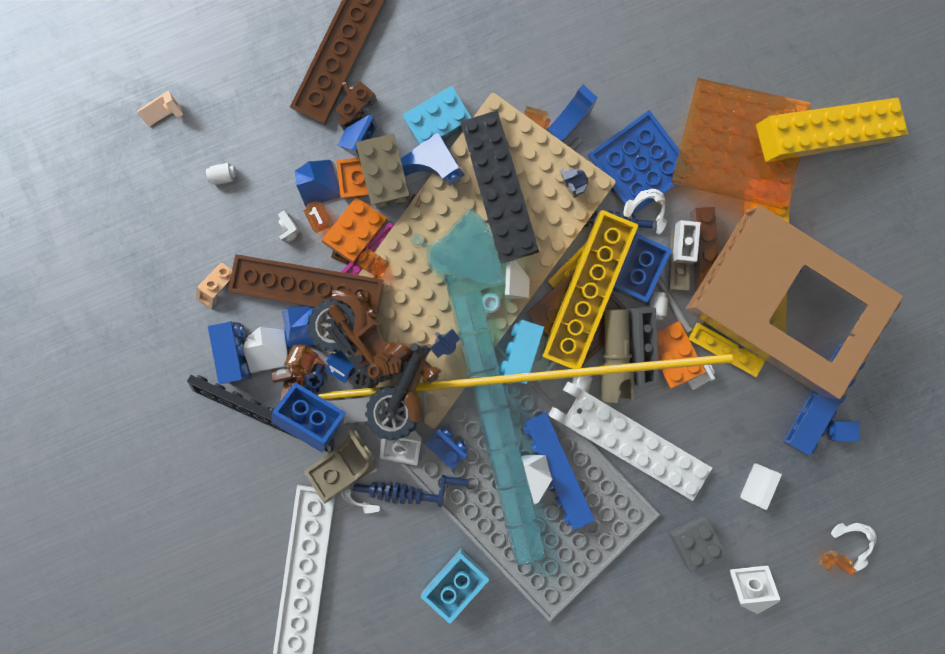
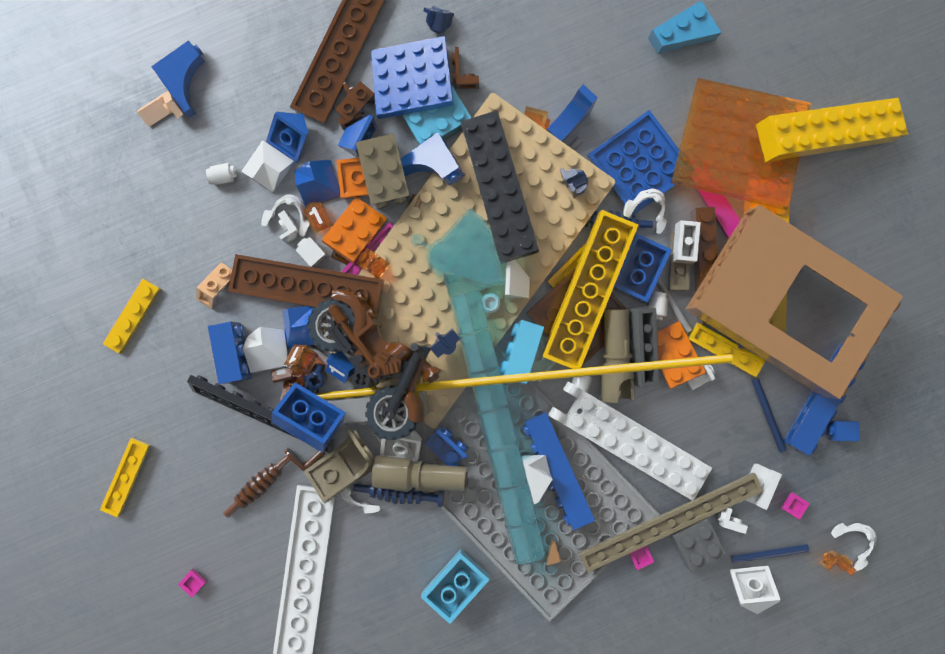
none -> yellow plate [100,438,151,517]
none -> yellow plate [103,279,161,354]
none -> blue arch [151,40,205,118]
none -> dark pink plate [178,569,207,598]
none -> reddish brown piece [223,448,325,518]
none -> white slope [242,141,294,193]
none -> white helmet [261,194,310,237]
none -> blue slope [266,112,309,163]
none -> white brick [296,237,328,268]
none -> plate [371,36,454,119]
none -> dark tan piece [372,456,468,492]
none -> dark blue piece [423,6,454,33]
none -> reddish brown bracket [451,47,479,90]
none -> medium nougat slope [546,539,561,565]
none -> dark tan plate [579,473,763,572]
none -> dark pink plate [629,546,654,570]
none -> dark azure wedge [648,1,722,54]
none -> dark pink tile [688,164,740,239]
none -> white bracket [717,508,748,534]
none -> dark blue bar [731,544,809,564]
none -> dark blue bar [752,378,787,452]
none -> dark pink plate [781,492,810,520]

